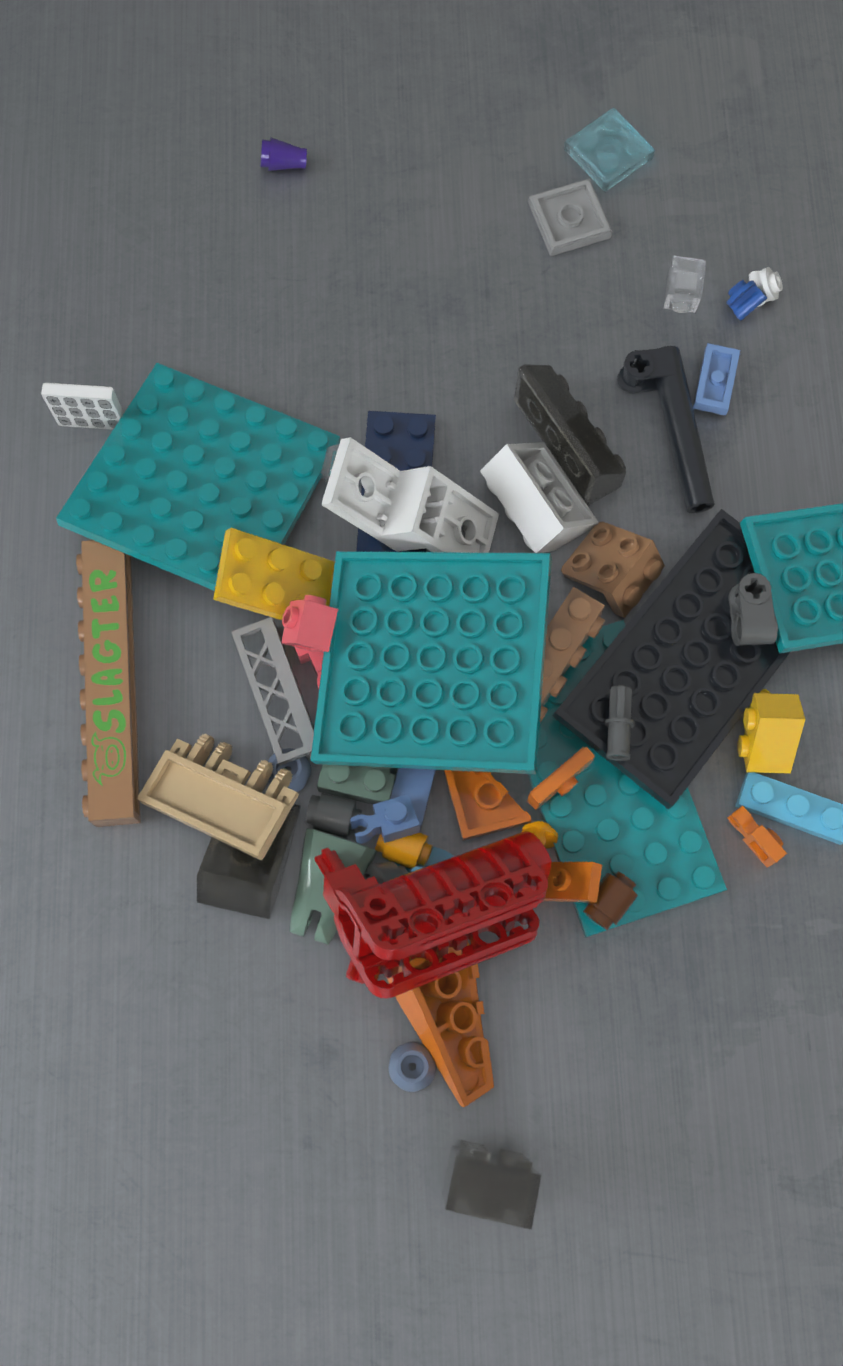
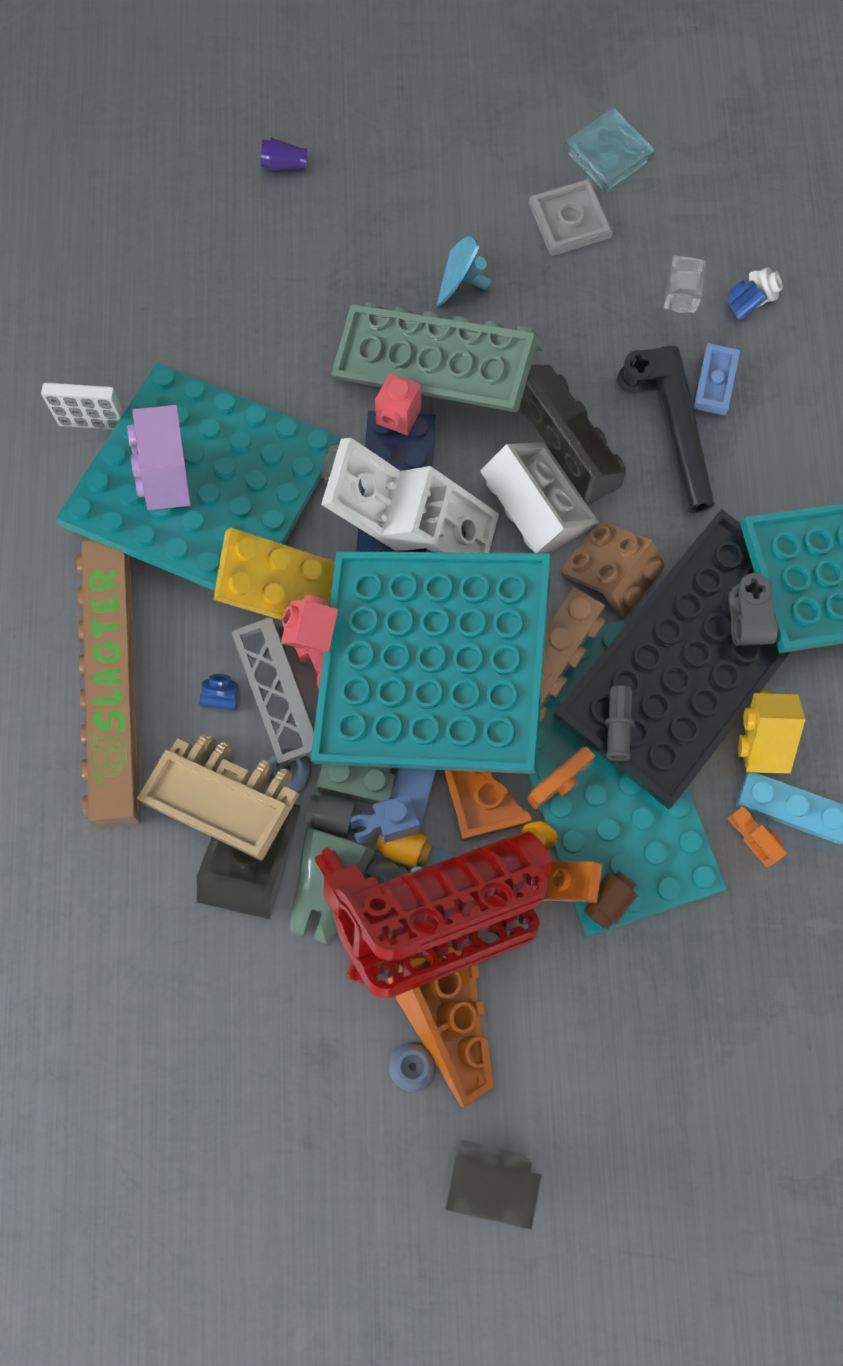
none -> lavender brick [127,405,190,511]
none -> blue plate [199,674,238,710]
none -> sand green bracket [331,302,545,413]
none -> coral brick [375,373,421,435]
none -> medium azure shield [436,236,491,308]

